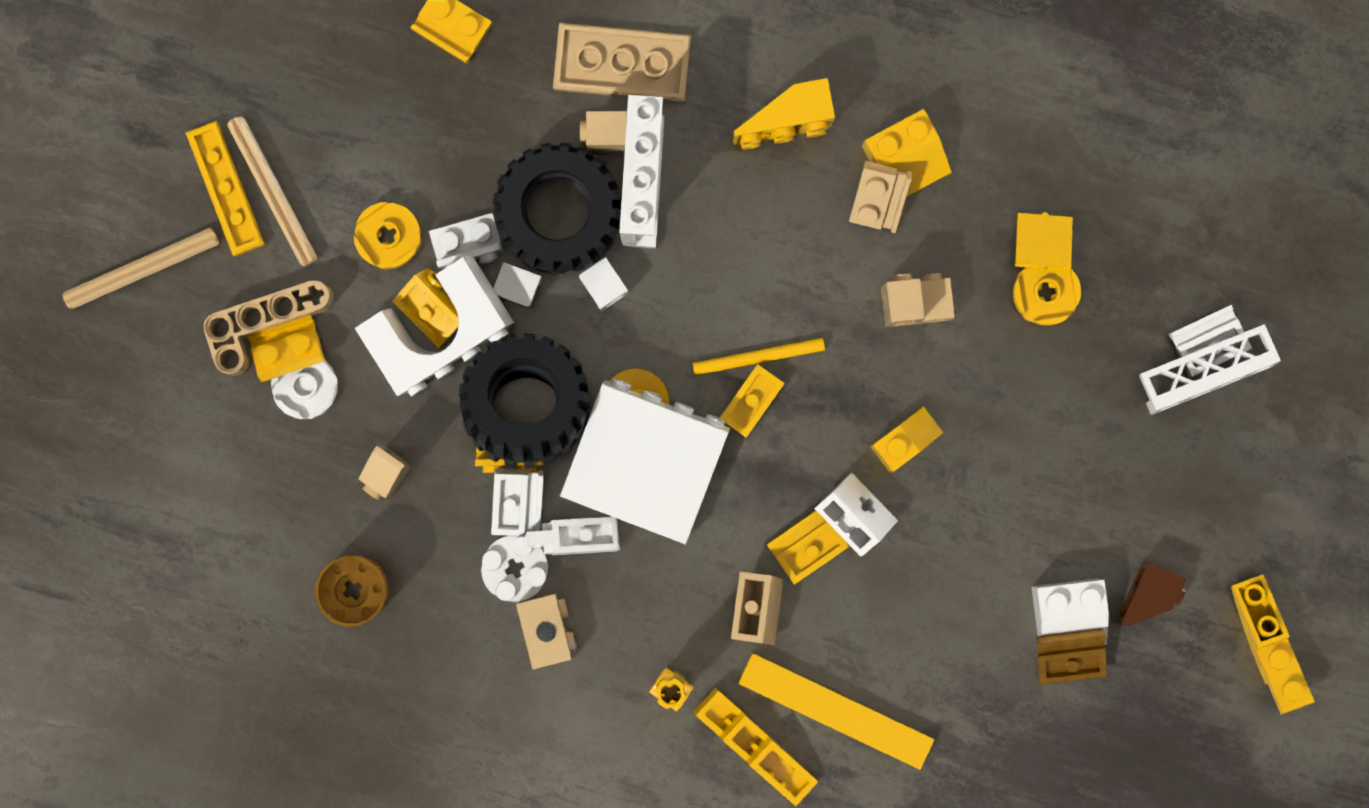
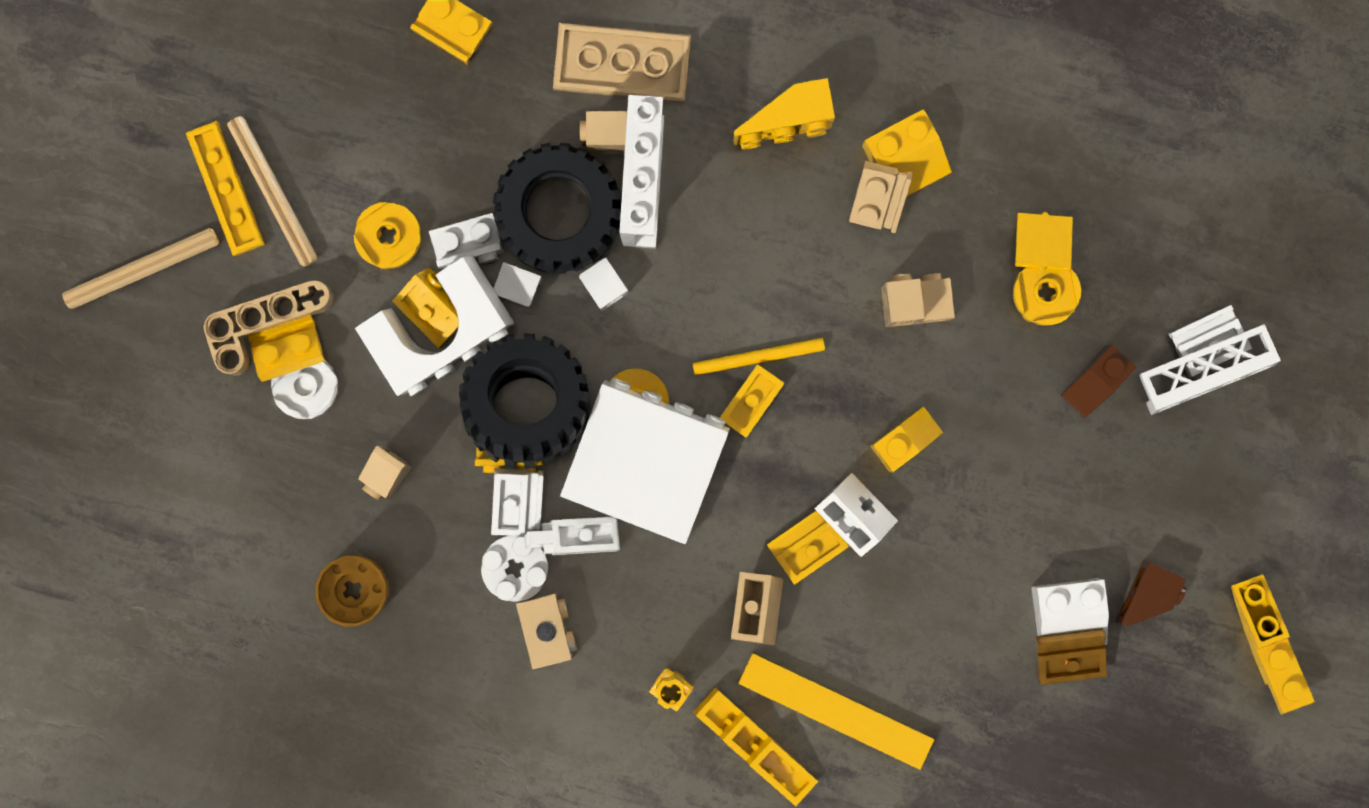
none -> reddish brown slope [1060,344,1137,418]

